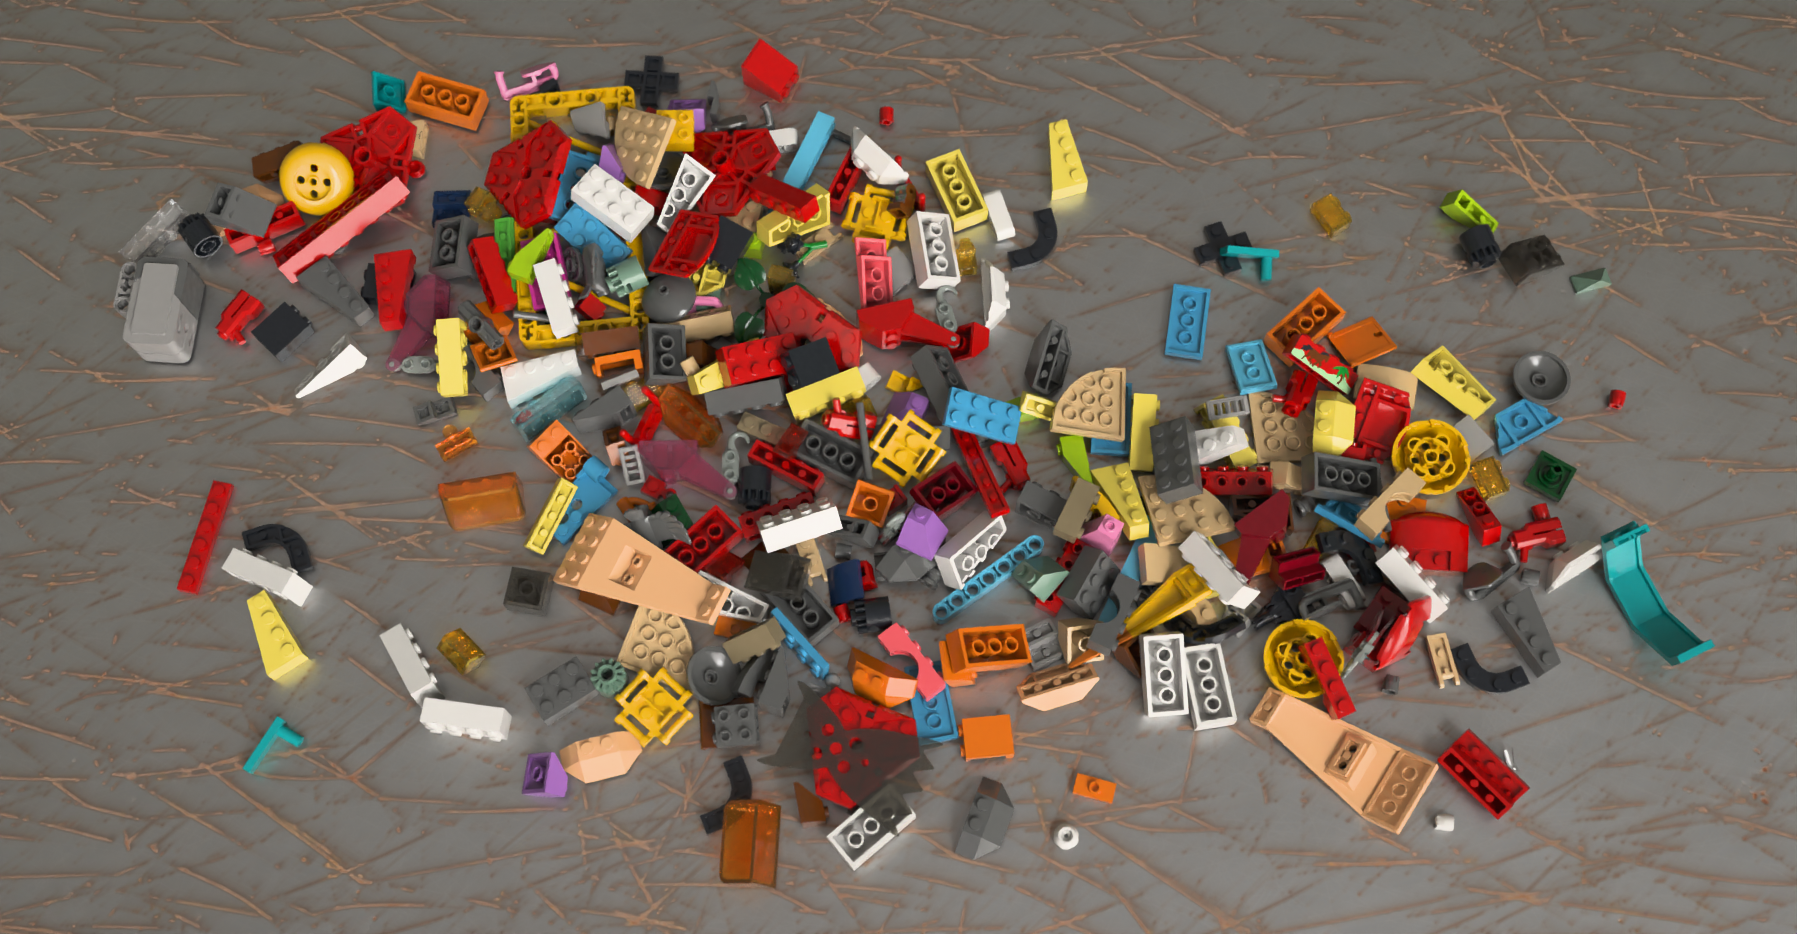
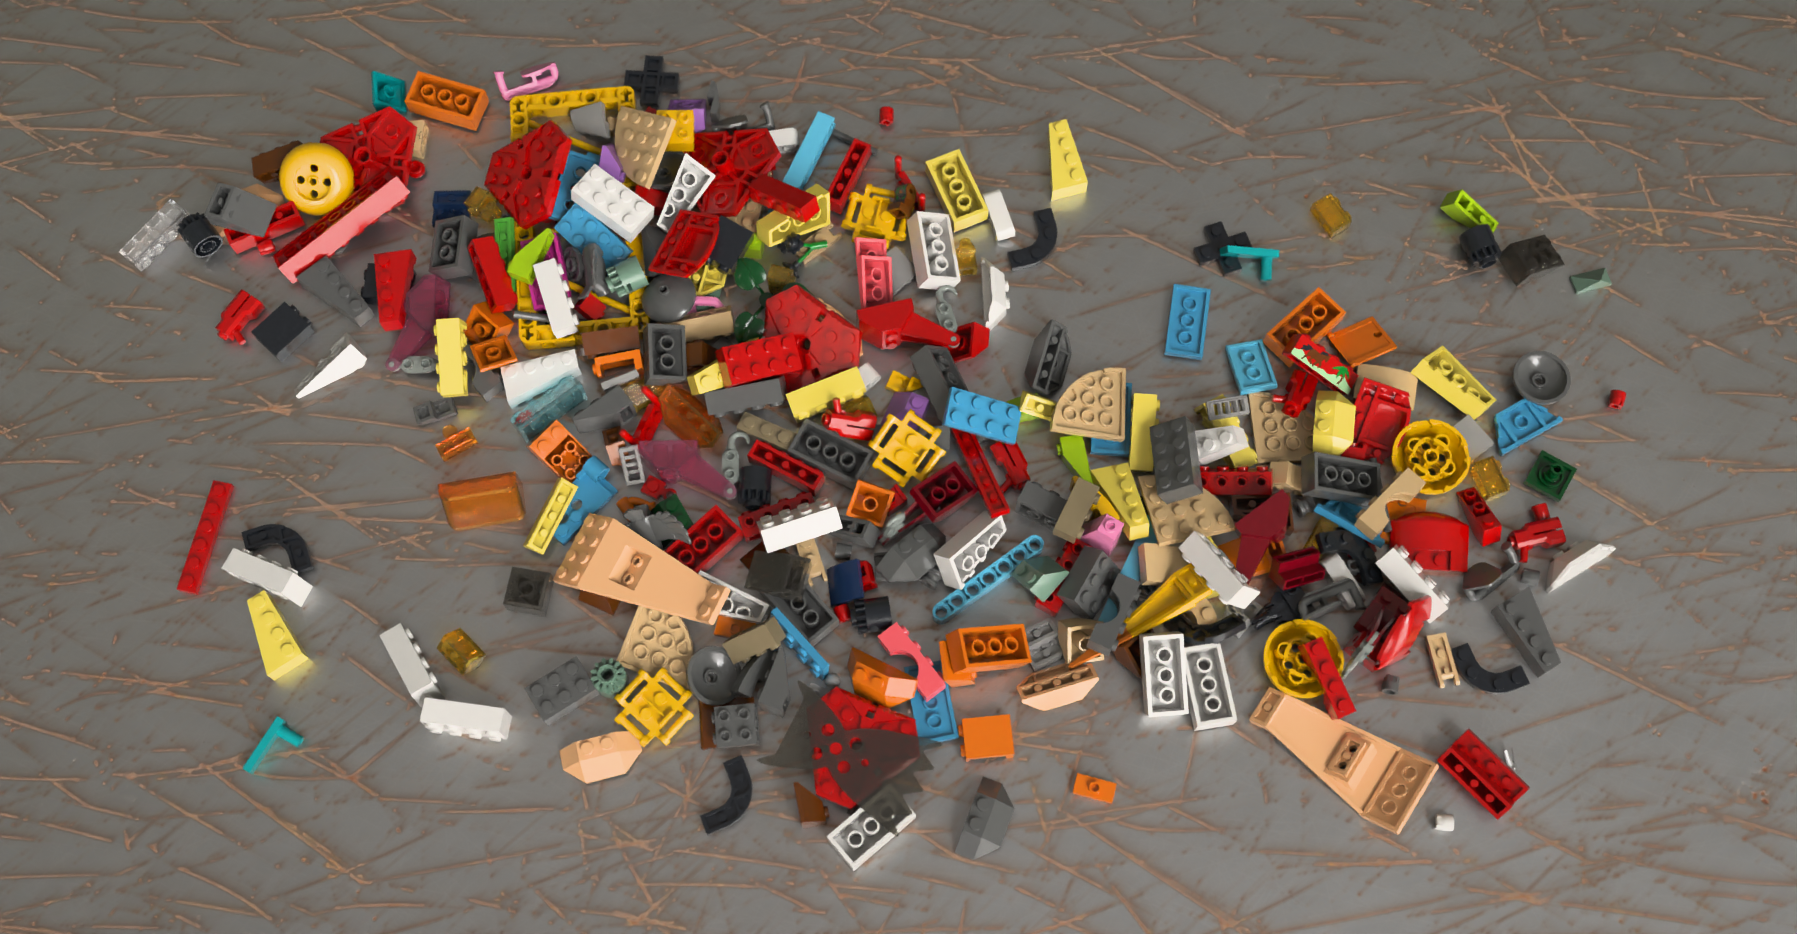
light grey piece [114,256,205,363] -> none
dark grey piece [458,300,504,350] -> none
medium lavender slope [522,752,568,798] -> none
black plate [539,78,561,93] -> none
tan hose [680,356,700,377] -> none
clear red slope [707,551,745,585] -> none
clear orange windscreen [719,799,781,888] -> none
red slope [741,38,800,103] -> none
clear red slope [773,423,808,460] -> none
black brick [780,337,840,391] -> none
white wedge [851,126,909,185] -> none
dark grey bar [856,402,873,480] -> none
medium lavender slope [896,503,949,561] -> none
white plate [1053,823,1079,850] -> none
teal panel [1601,520,1715,666] -> none

